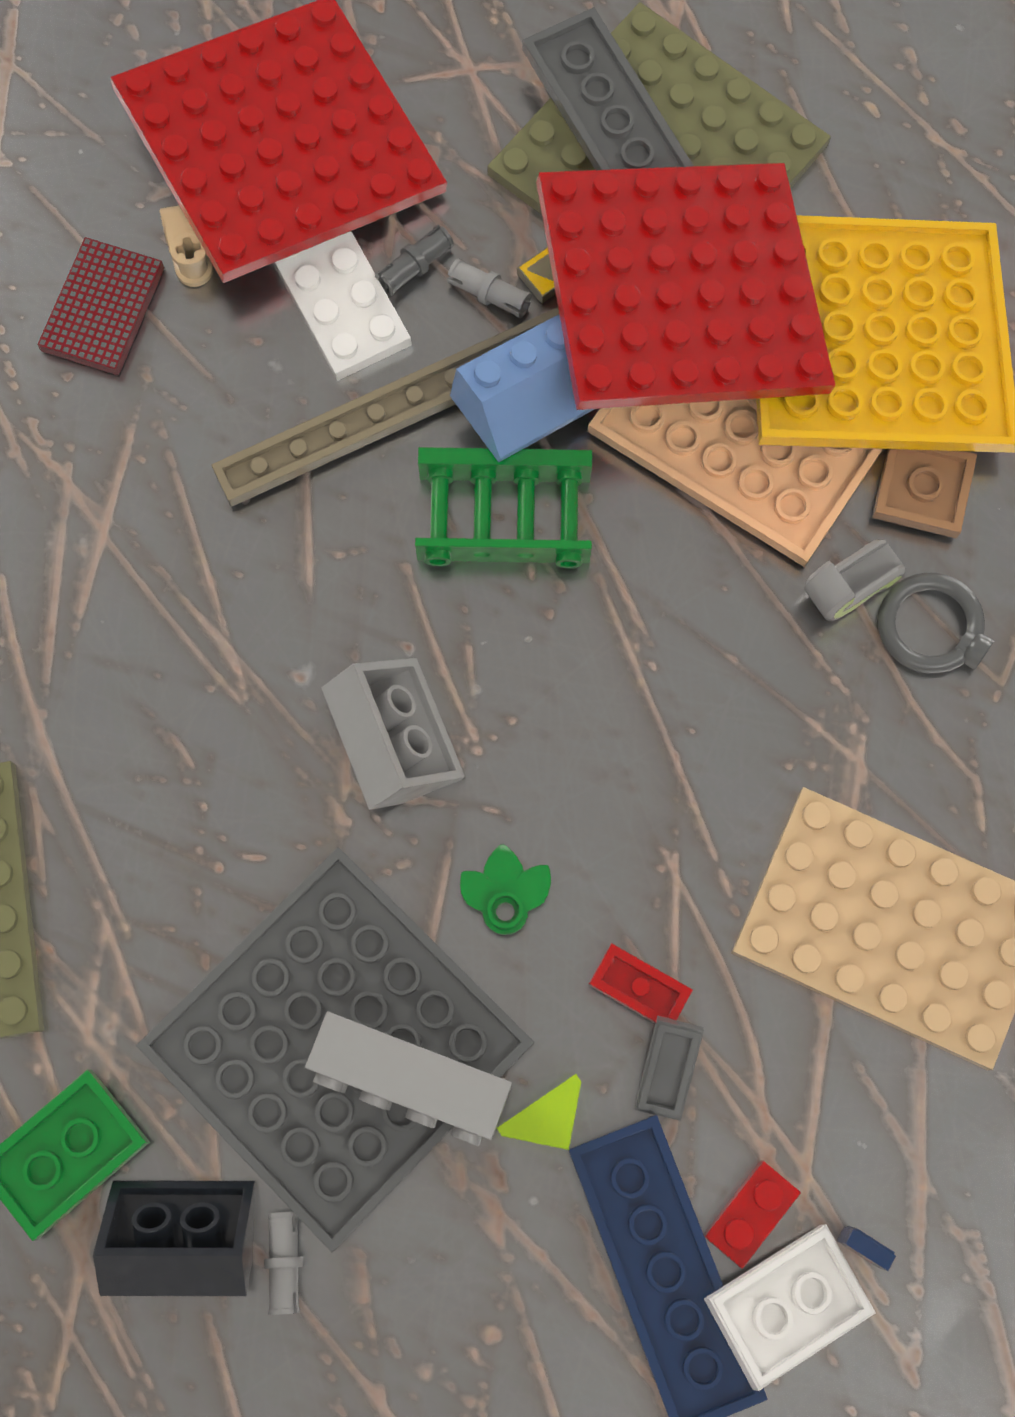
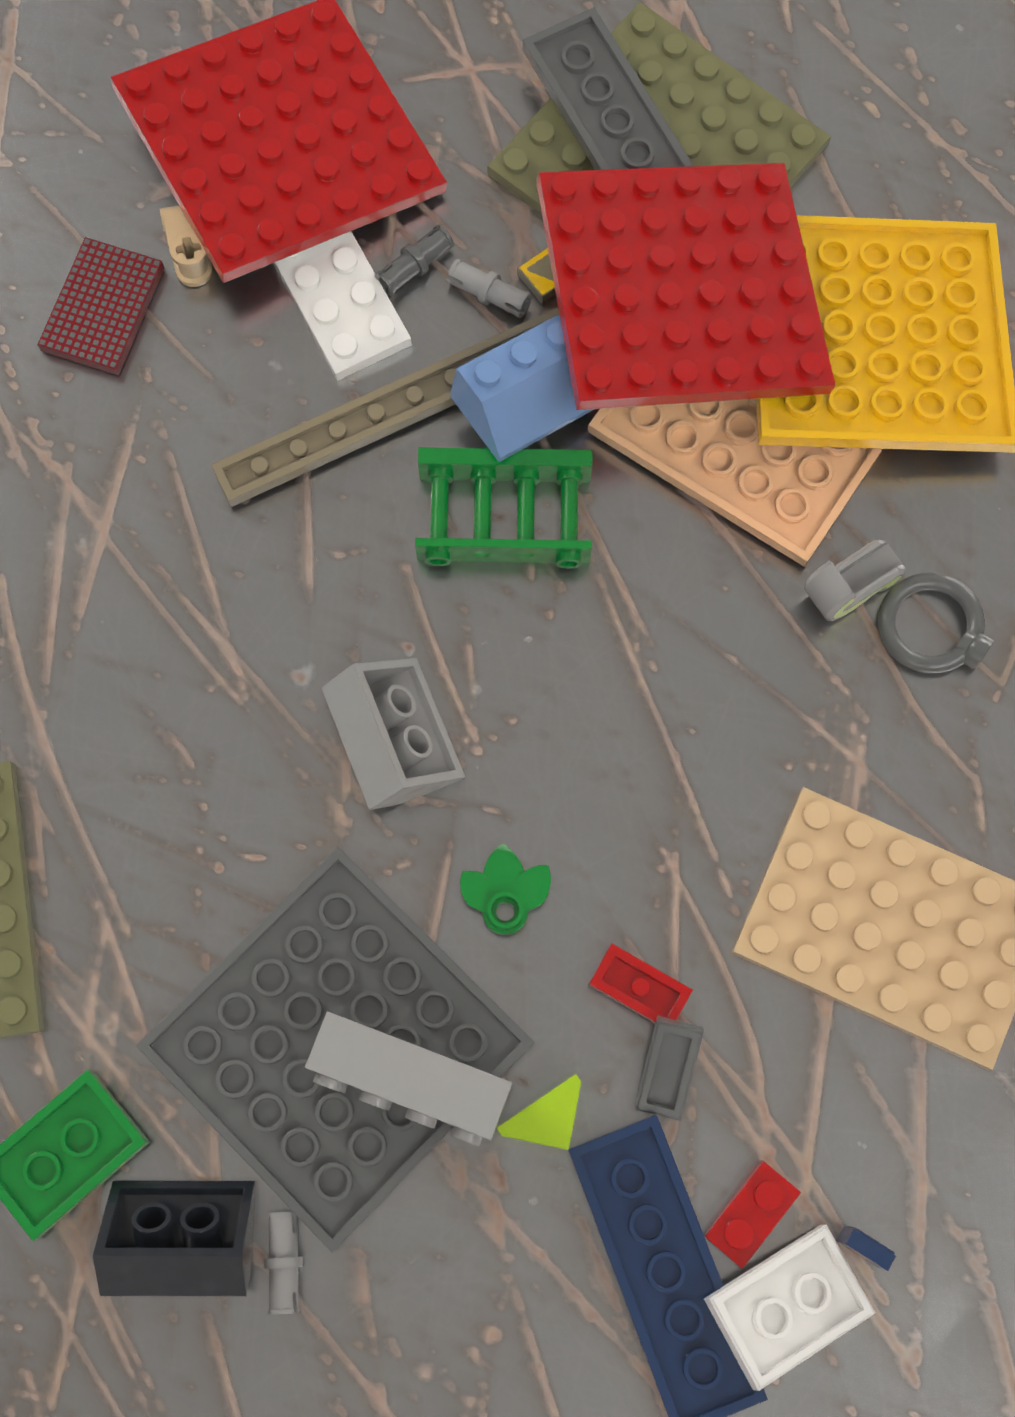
medium nougat plate [872,449,977,538] -> none

